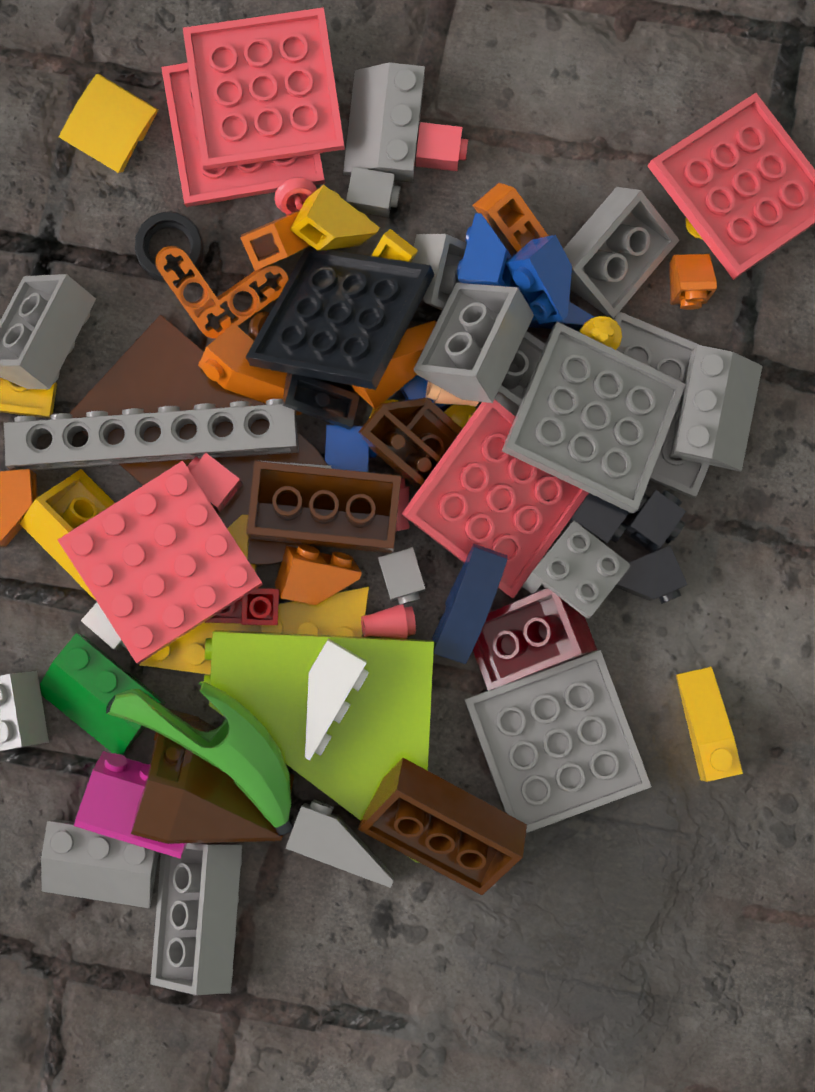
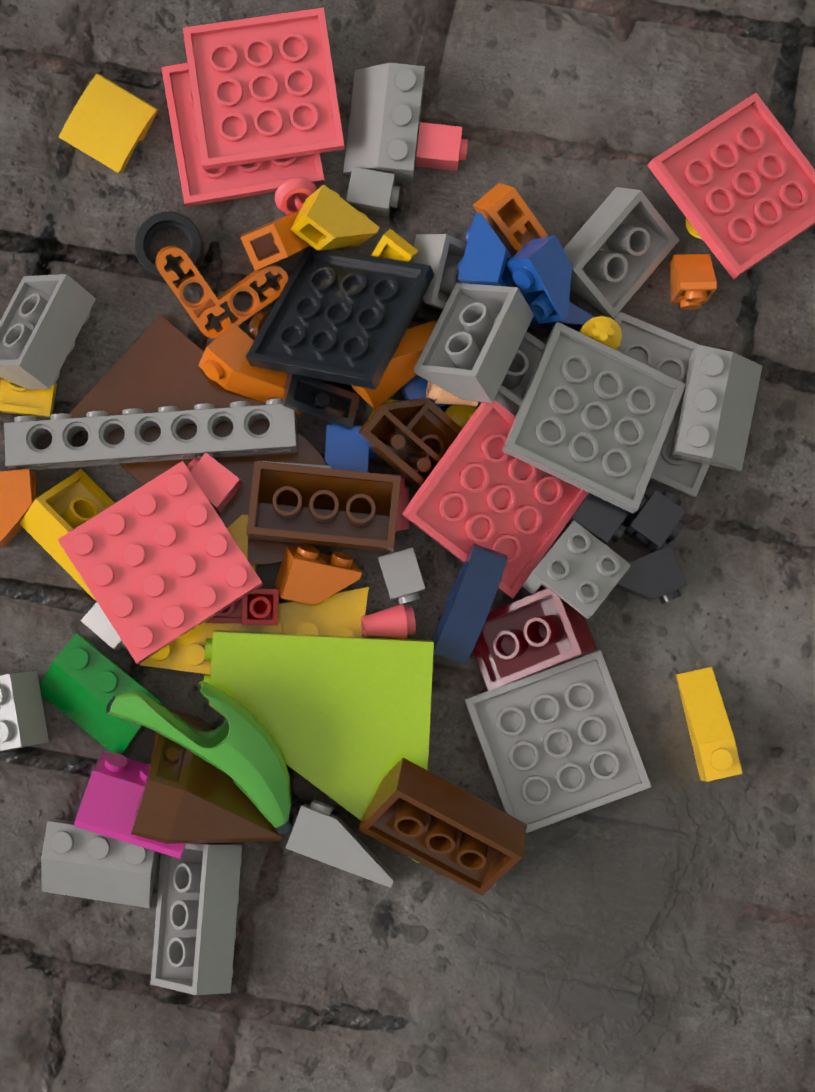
white slope [305,639,369,760] -> none

